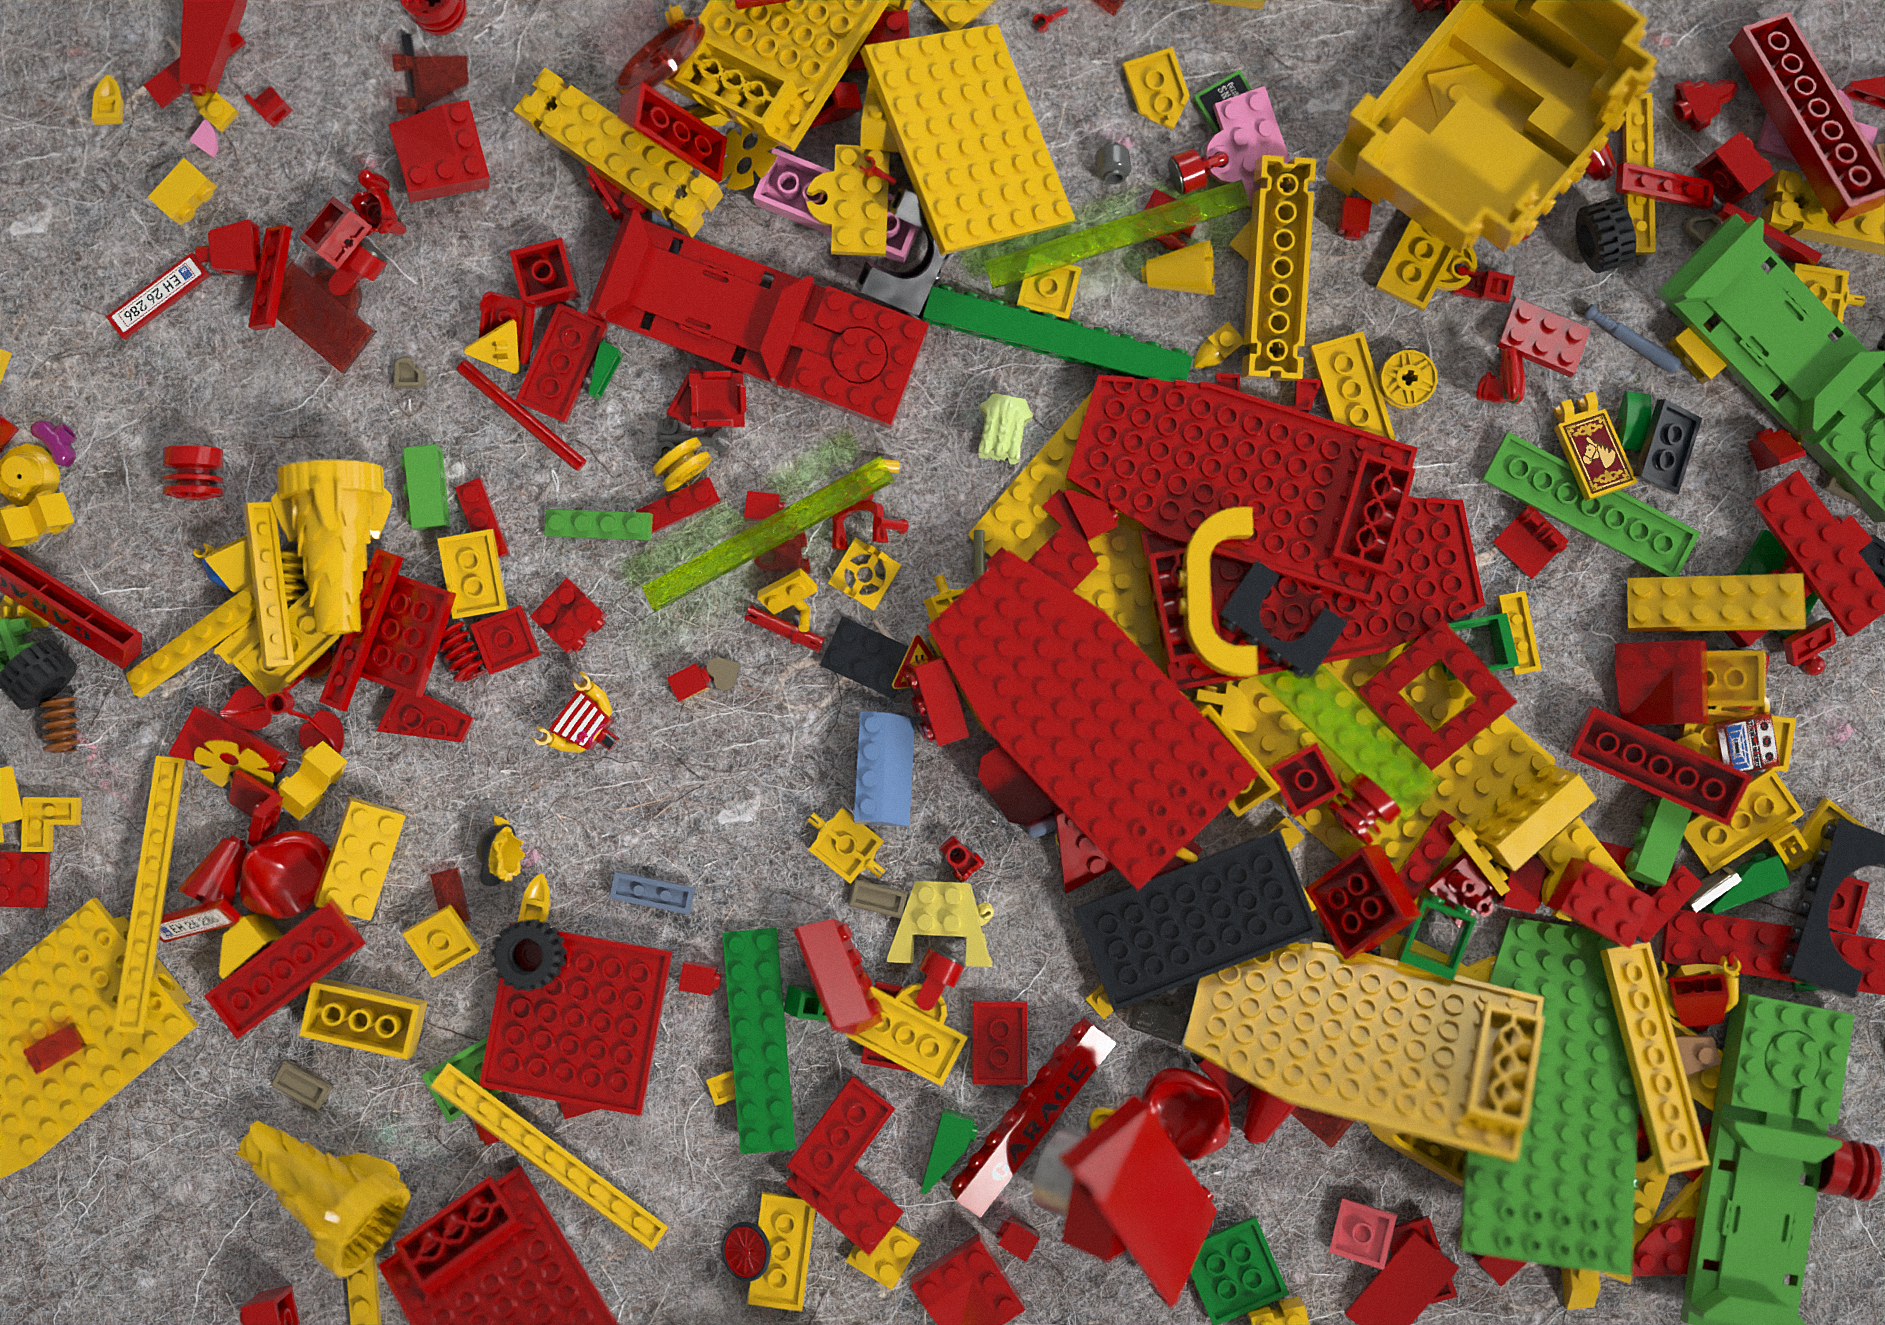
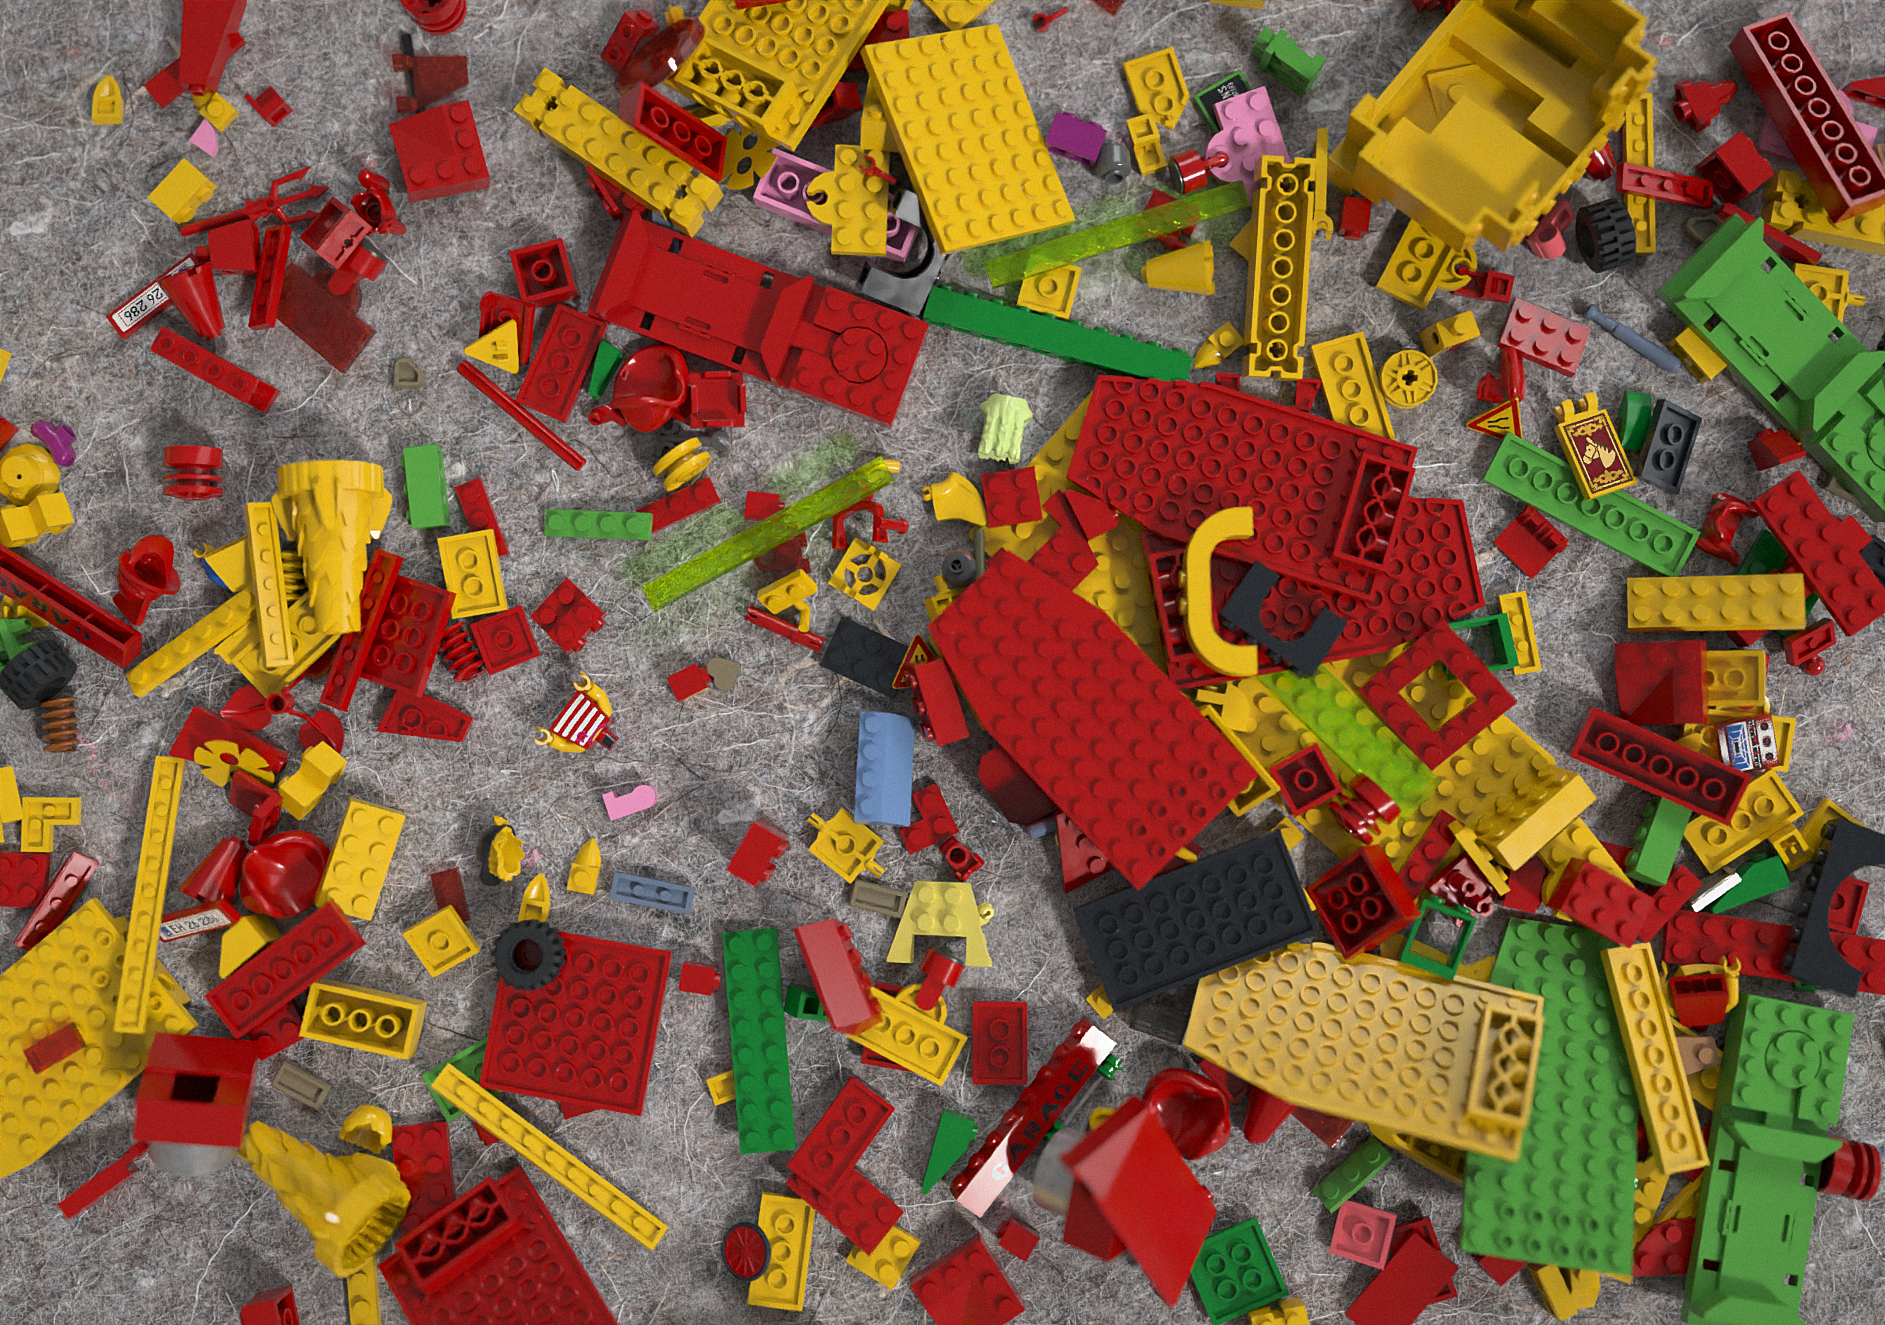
none -> red tile [13,849,99,951]
none -> red piece [56,1141,149,1220]
none -> red helmet [113,535,181,626]
none -> red piece [133,1032,260,1177]
none -> red fence [150,327,280,414]
none -> red cone [157,261,225,340]
none -> red piece [180,165,330,237]
none -> red plate [247,998,306,1061]
none -> yellow hair [338,1104,392,1154]
none -> red plate [392,1120,456,1237]
none -> yellow plate [567,838,601,895]
none -> red arm [588,404,627,428]
none -> red bracket [600,9,660,72]
none -> bright pink leg [602,785,658,821]
none -> red piece [610,344,689,432]
none -> red brick [725,818,790,887]
none -> red plate [899,783,959,855]
none -> yellow arm [922,471,988,527]
none -> dark grey head [941,550,978,588]
none -> red plate [981,466,1043,529]
none -> green axle [1043,1052,1123,1144]
none -> magenta brick [1045,112,1107,168]
none -> yellow slope [1126,112,1167,177]
none -> bright green hips [1251,27,1326,98]
none -> yellow tile [1311,128,1333,241]
none -> bright green plate [1312,1136,1393,1213]
none -> yellow torso [1419,310,1480,358]
none -> piece [1467,397,1523,440]
none -> coral plate [1527,198,1576,259]
none -> yellow slope [1527,1263,1578,1321]
none -> red hair [1695,493,1759,567]

